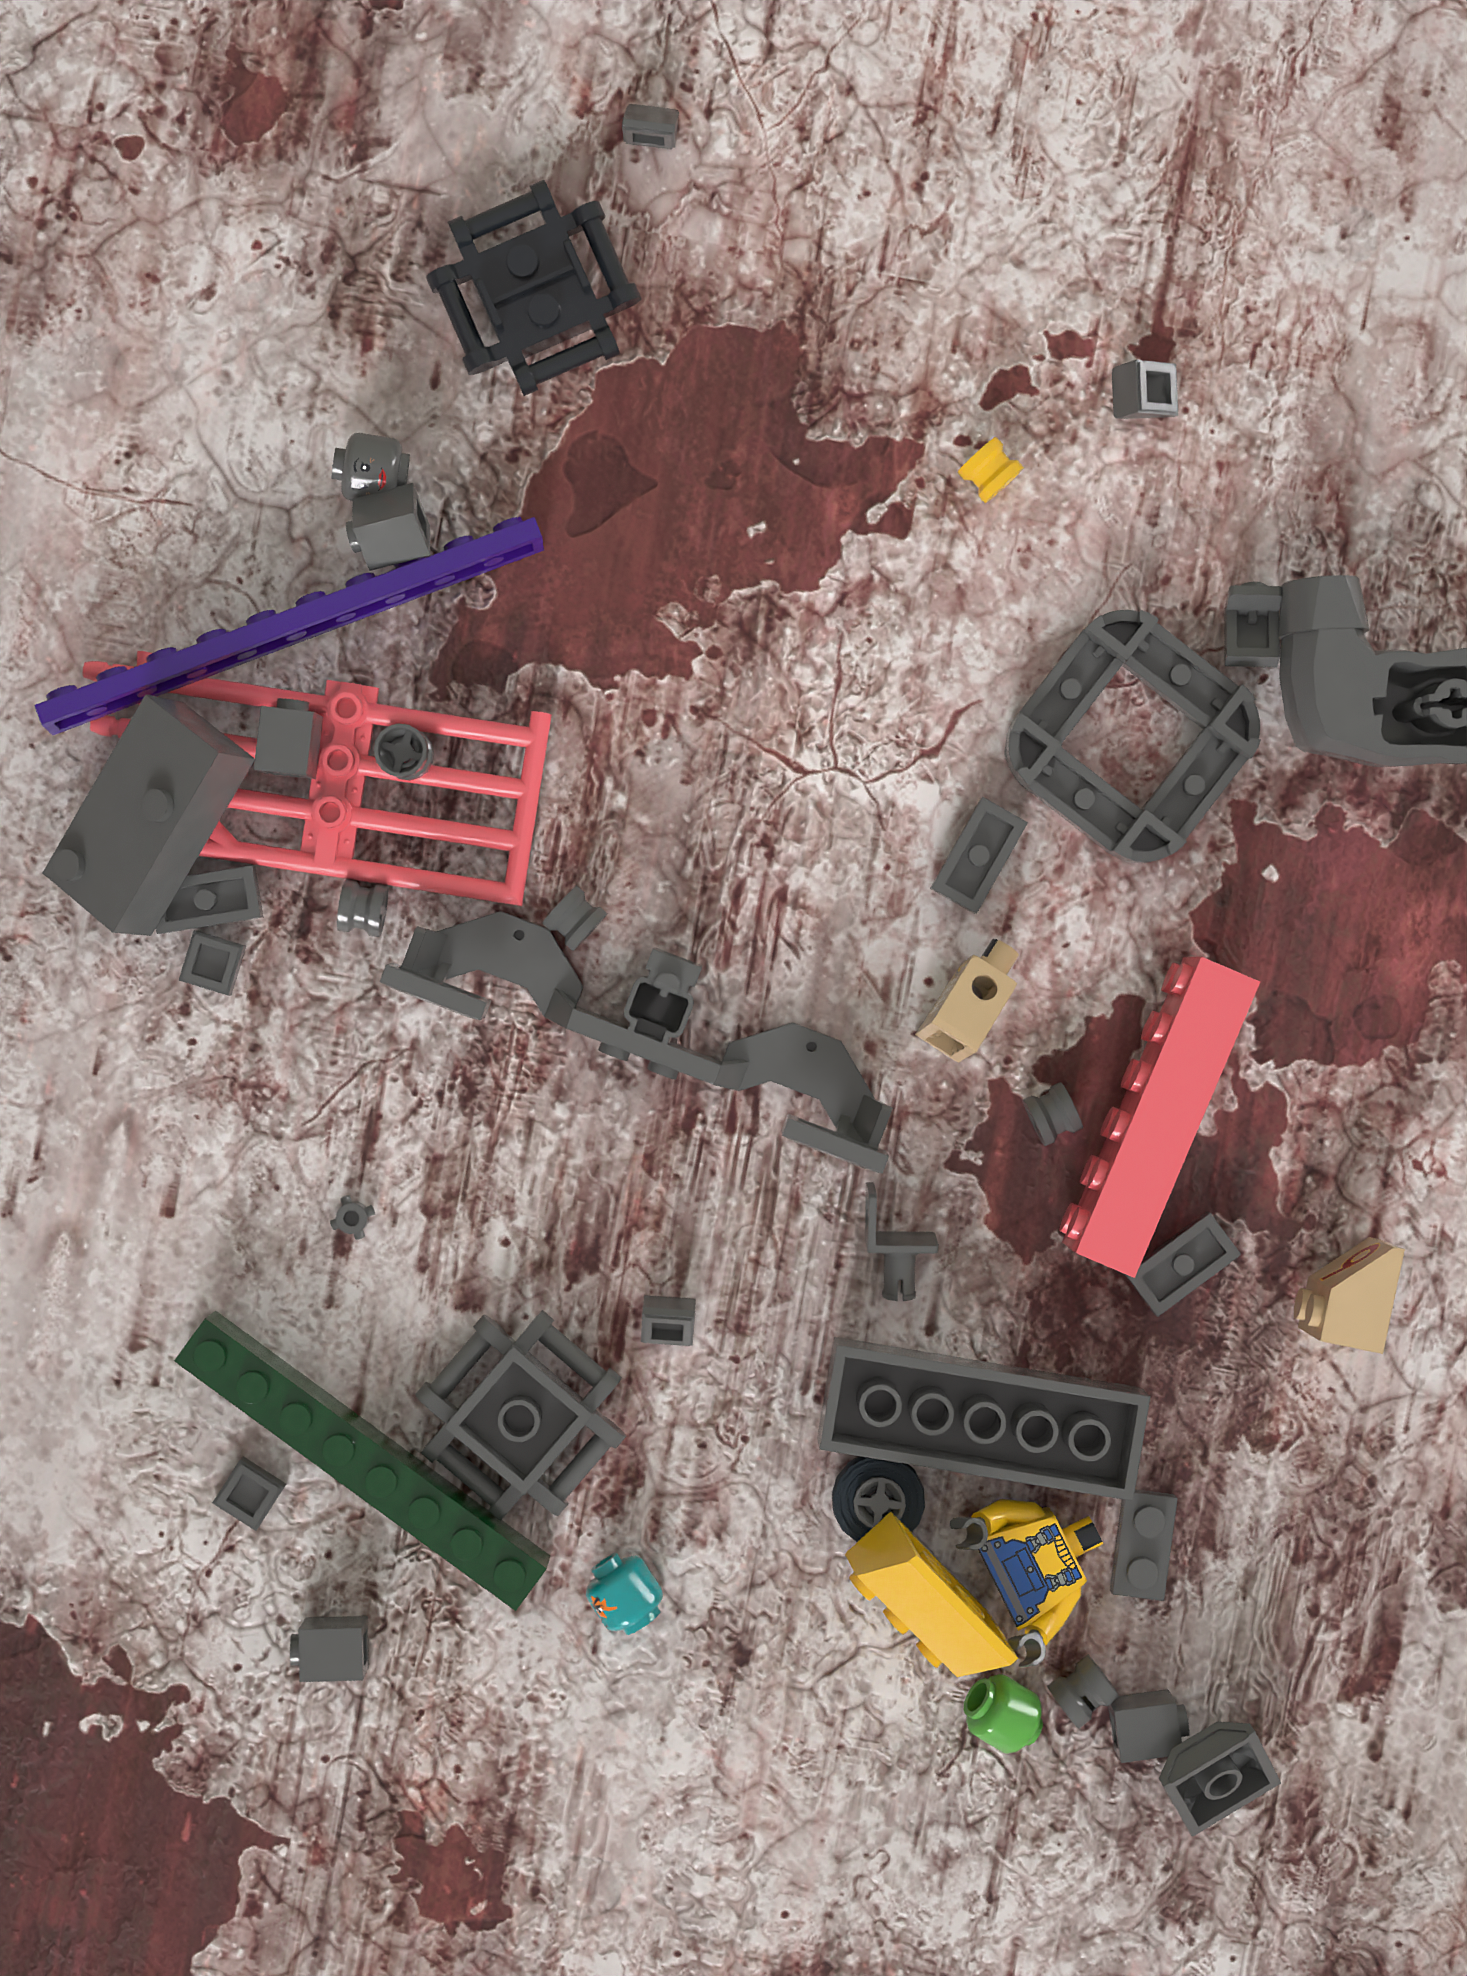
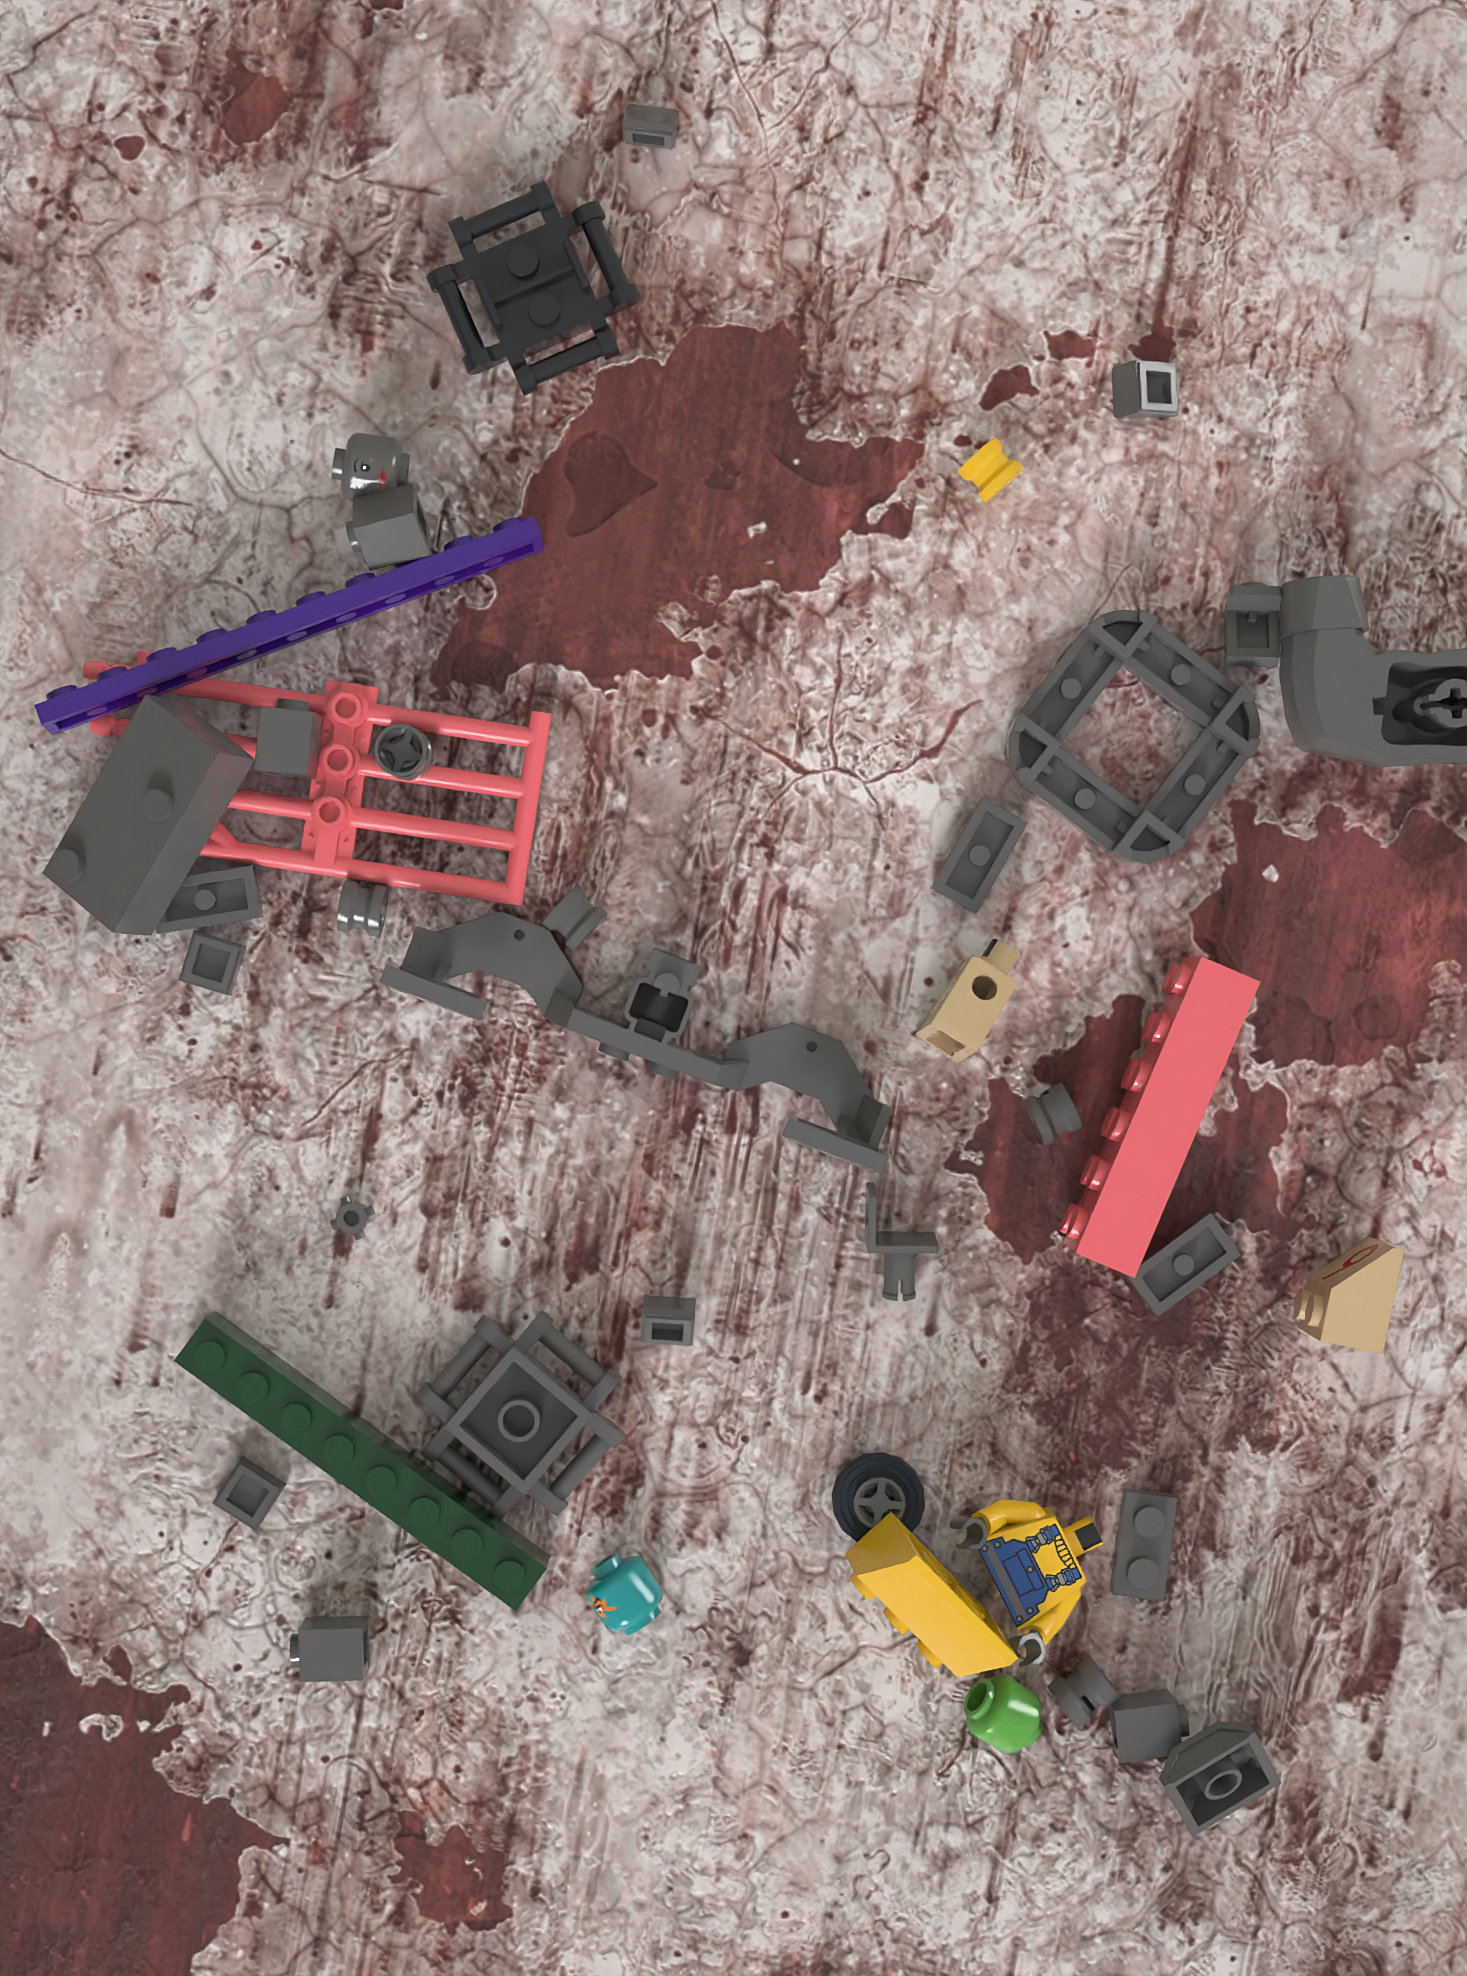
dark grey brick [817,1337,1151,1501] -> none

